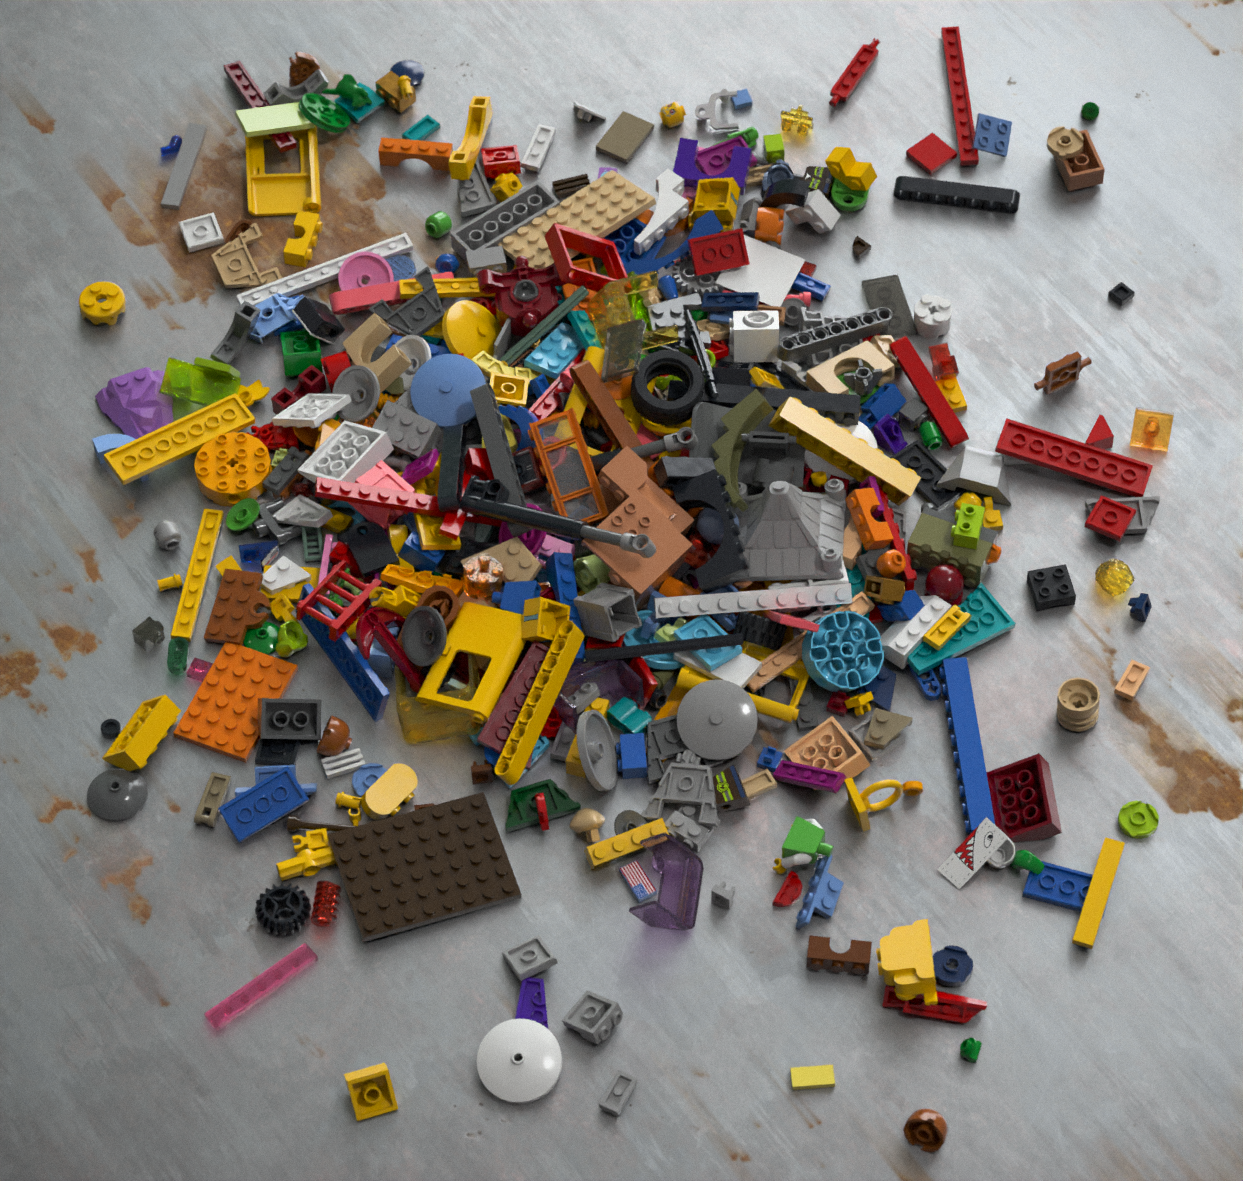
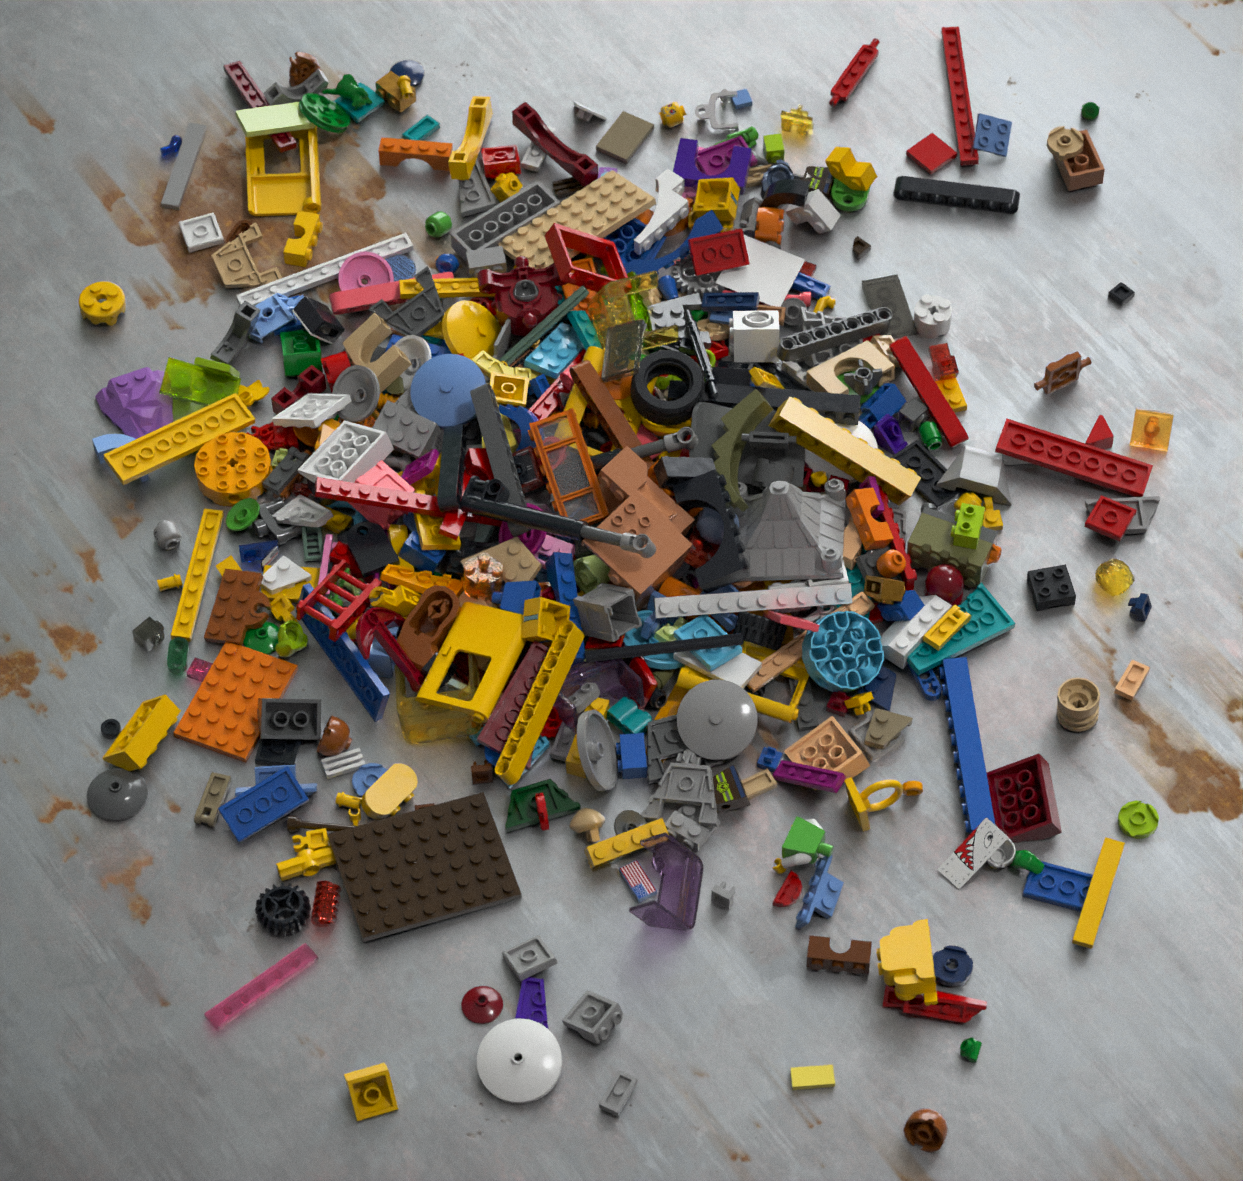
dark grey dish [402,606,447,666] -> none
none -> dark red dish [461,986,503,1024]
none -> dark red arch [512,102,598,187]
none -> yellow arm [813,296,836,313]

